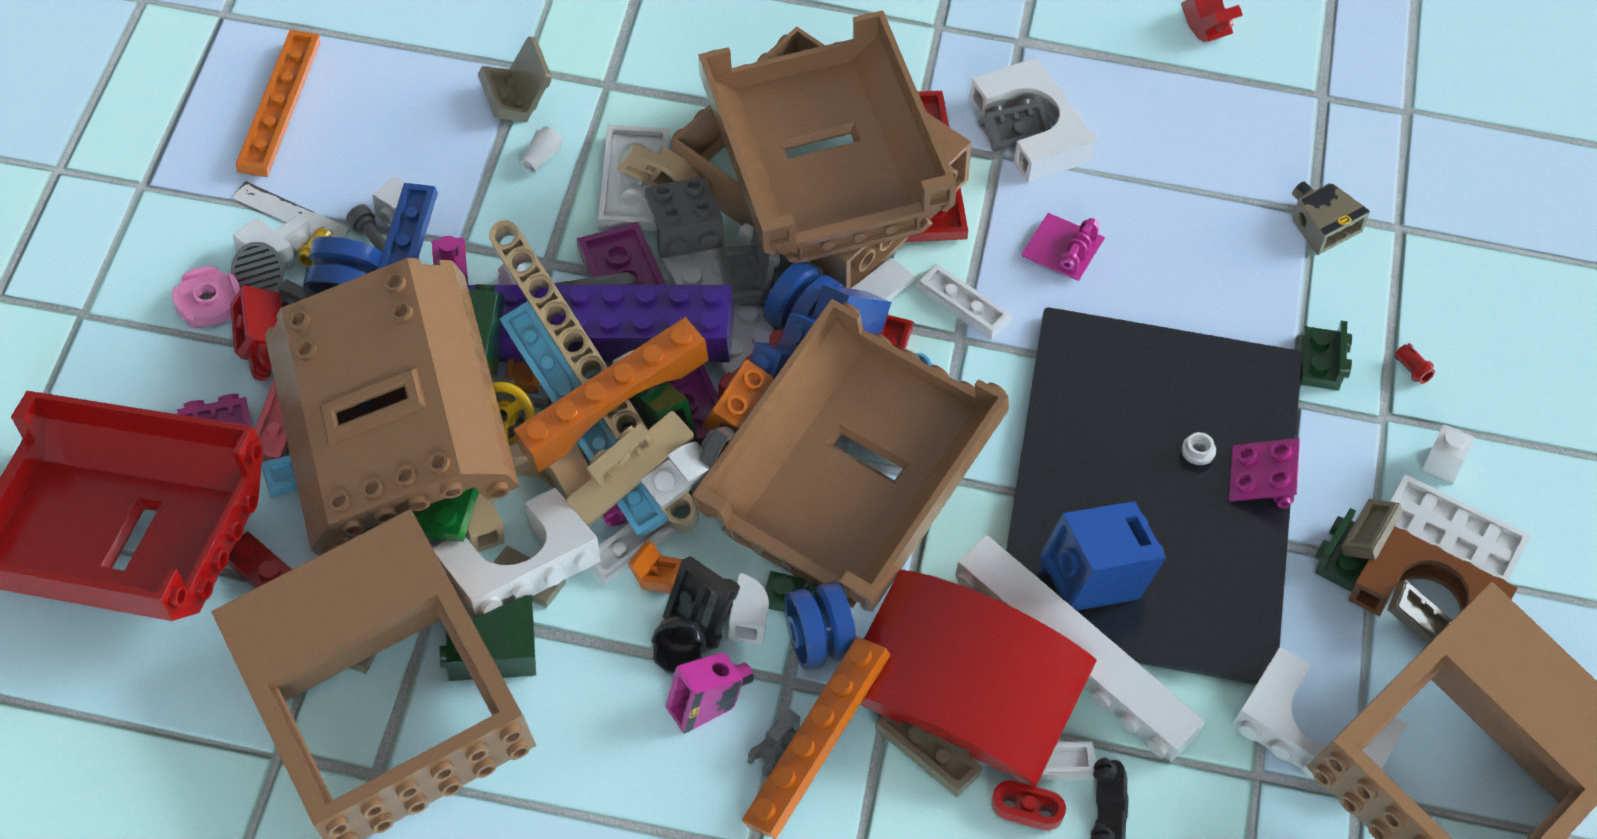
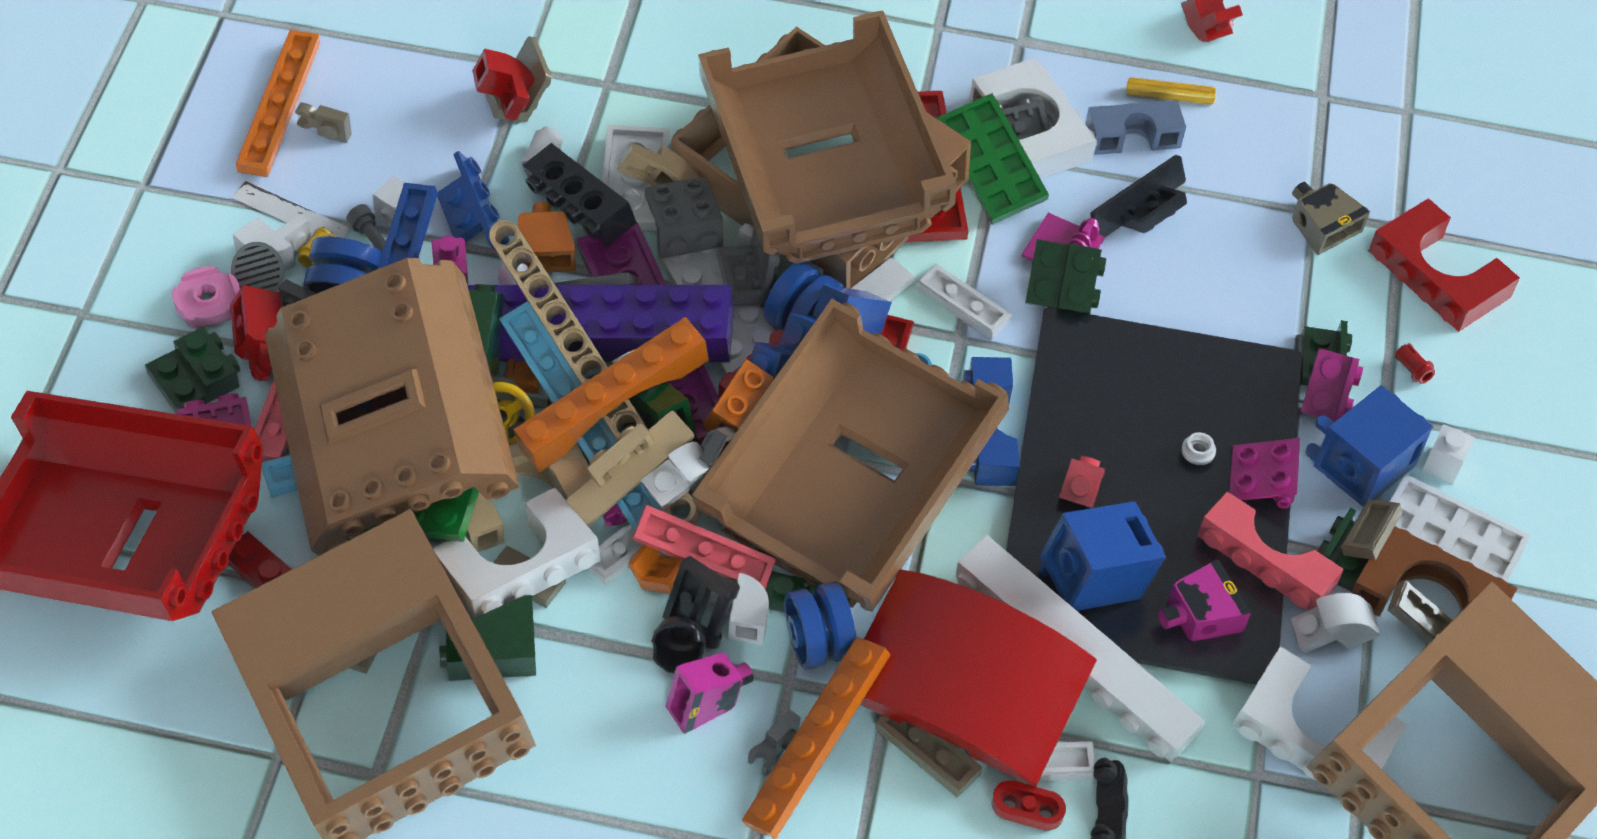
none -> dark green plate [145,327,241,414]
none -> dark tan plate [295,103,352,143]
none -> blue bracket [437,151,510,251]
none -> red brick [472,48,535,121]
none -> orange torso [517,201,576,272]
none -> black brick [522,143,637,246]
none -> coral plate [631,505,776,589]
none -> green plate [936,93,1049,225]
none -> blue arch [963,357,1020,486]
none -> dark green plate [1025,239,1107,314]
none -> coral bracket [1059,455,1105,509]
none -> sand blue arch [1085,100,1187,155]
none -> black bracket [1090,155,1188,237]
none -> yellow axle [1126,77,1216,105]
none -> dark pink torso [1158,559,1251,641]
none -> coral arch [1198,491,1344,611]
none -> white brick [1291,593,1380,653]
none -> dark pink bracket [1300,348,1364,422]
none -> blue container [1305,385,1433,507]
none -> red arch [1368,198,1520,332]

